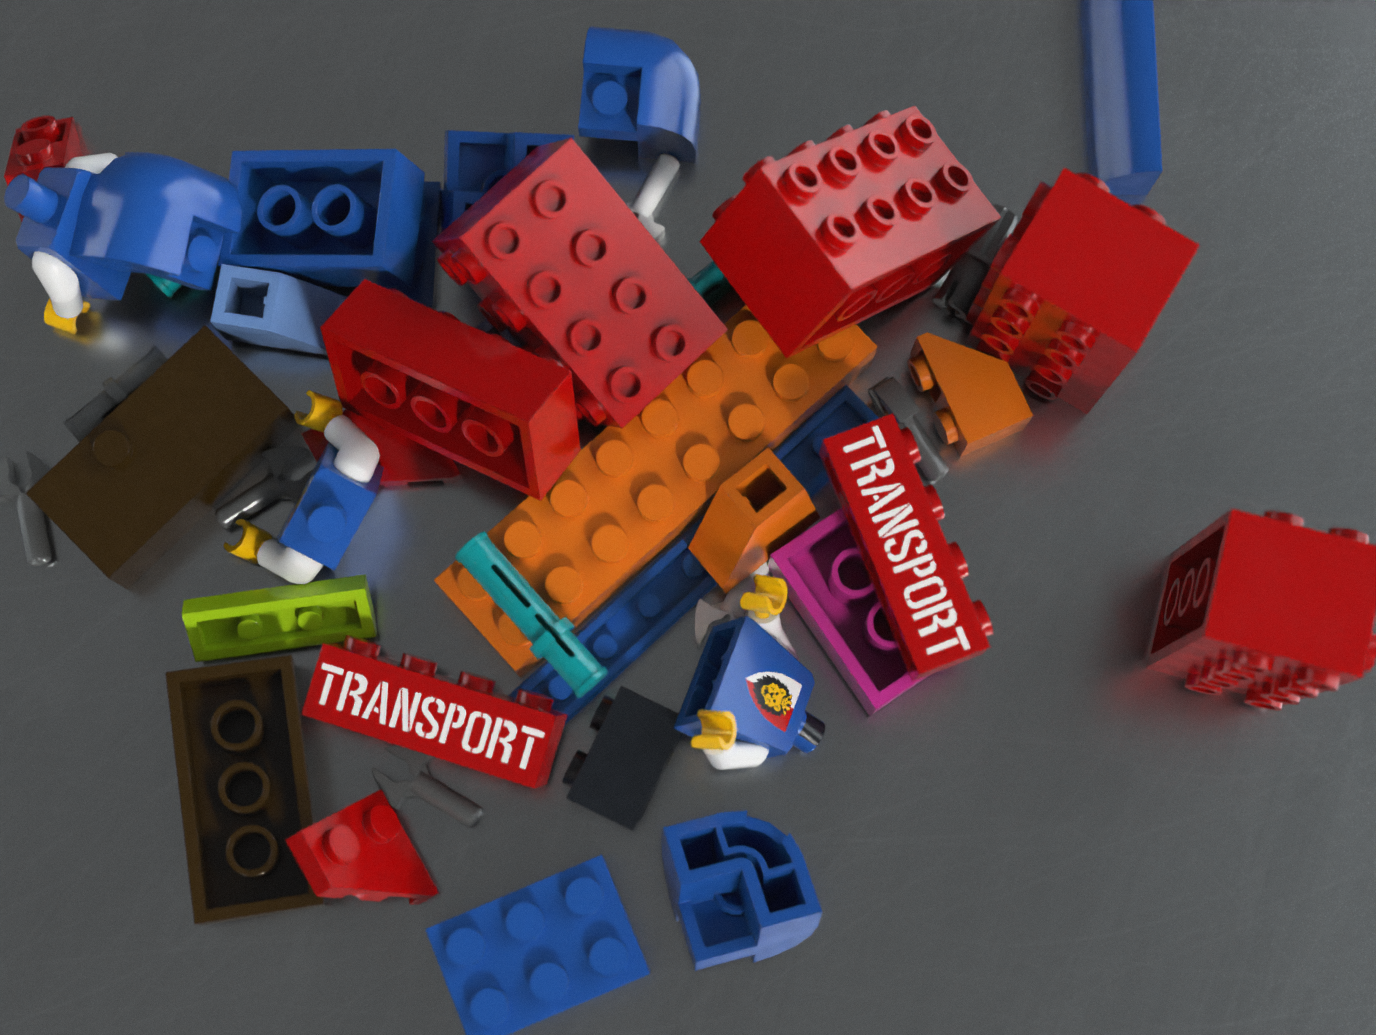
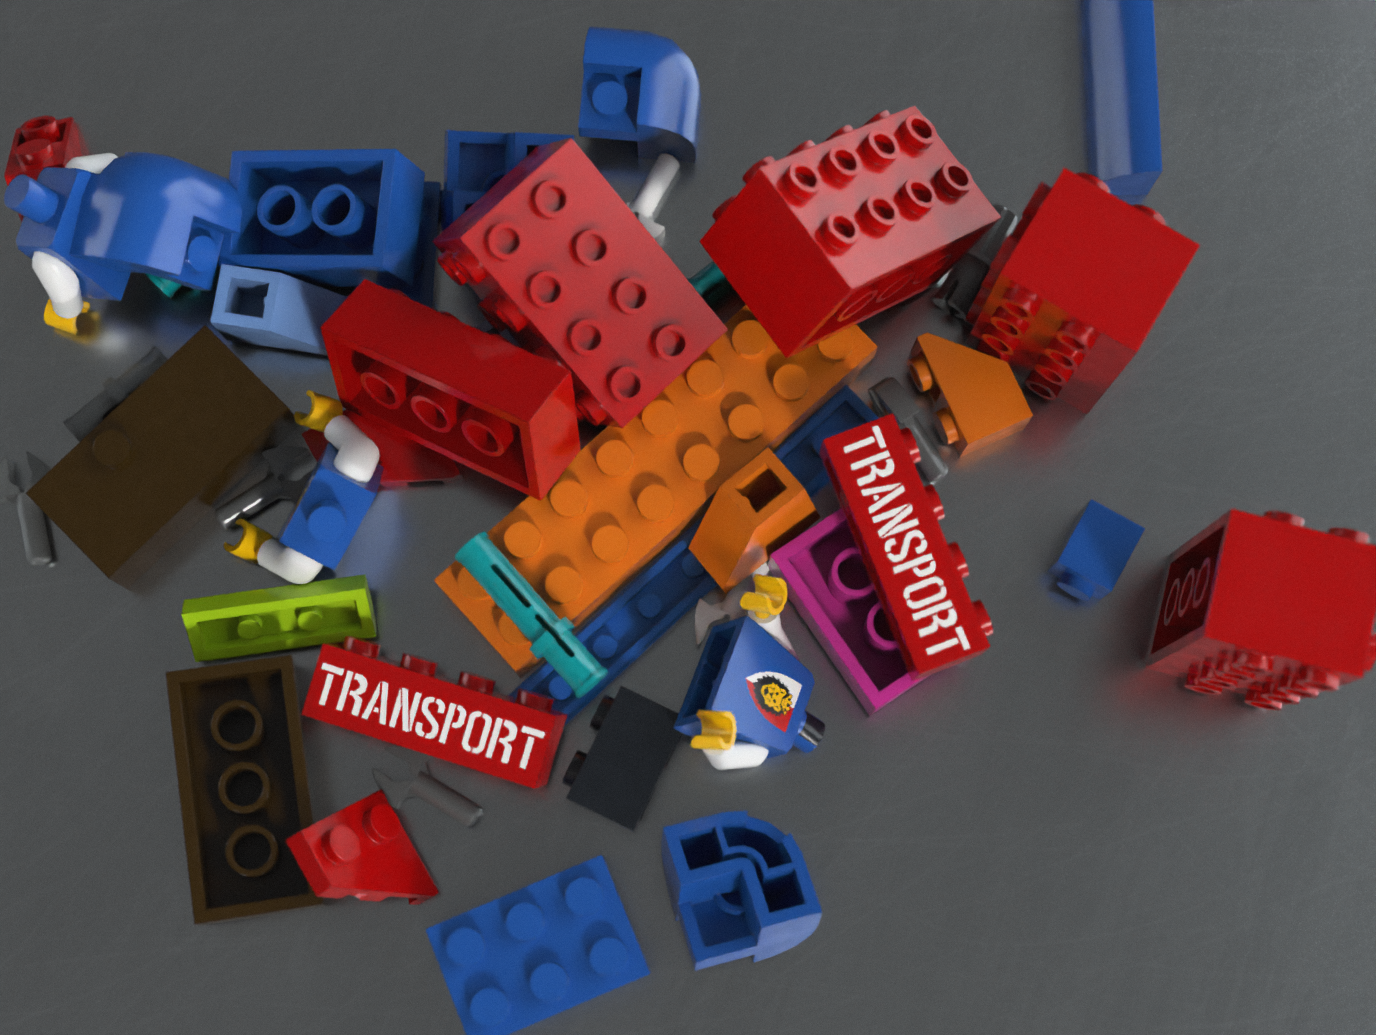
none -> blue brick [1047,499,1145,601]

